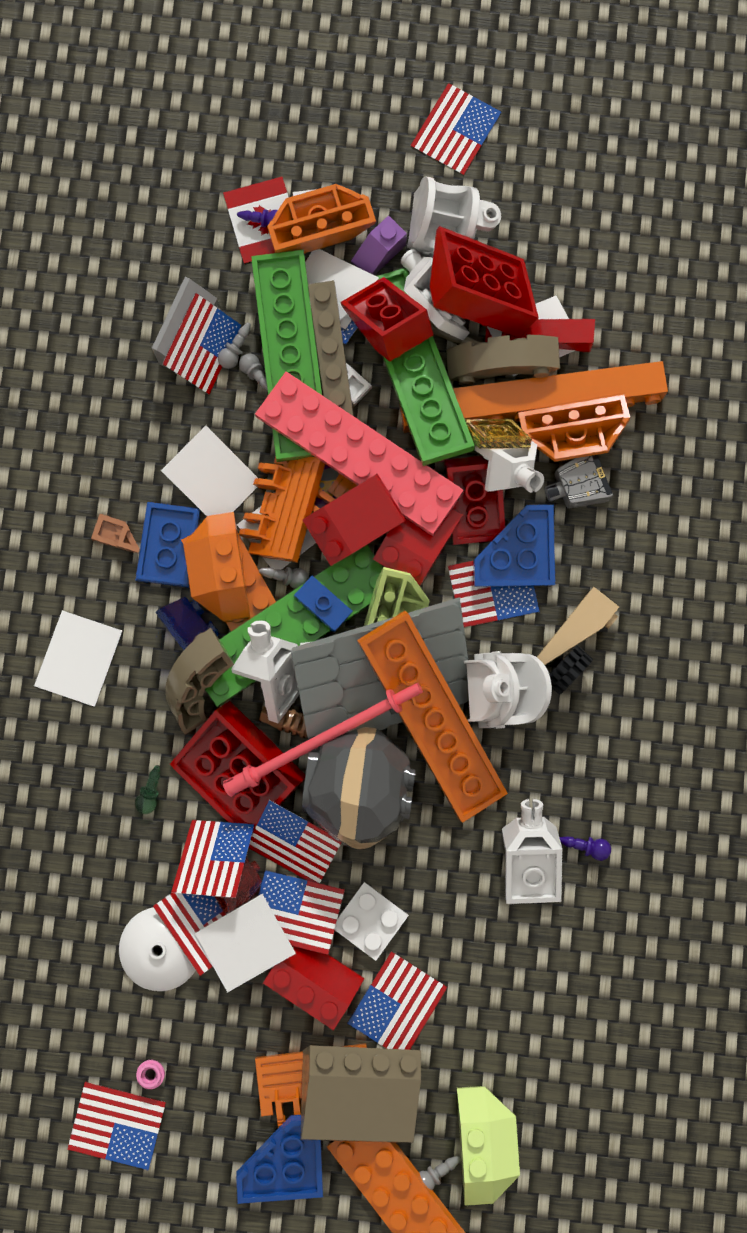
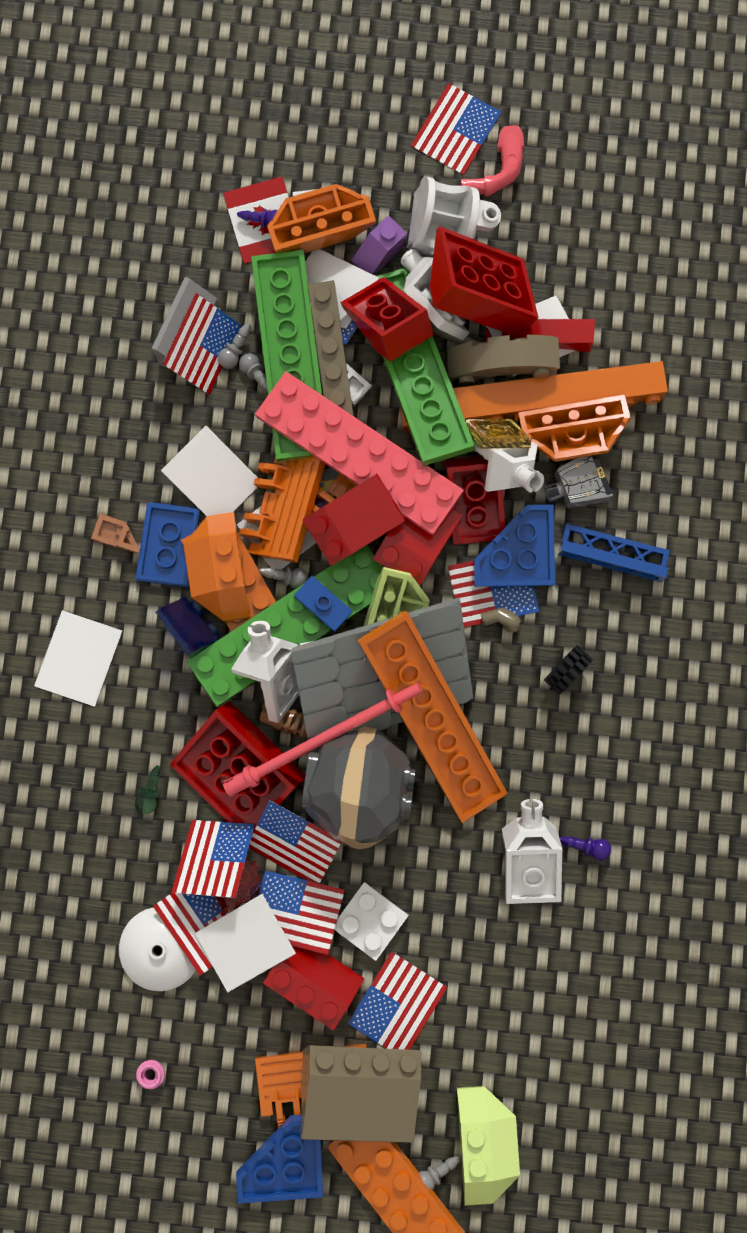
sticker [67,1082,166,1170] -> none
dark tan brick [165,628,234,735] -> none
white animal [464,651,552,729] -> none
tan slope [537,587,619,665] -> none
none -> coral piece [461,125,524,197]
none -> dark tan arm [480,608,521,633]
none -> blue fence [558,523,670,582]

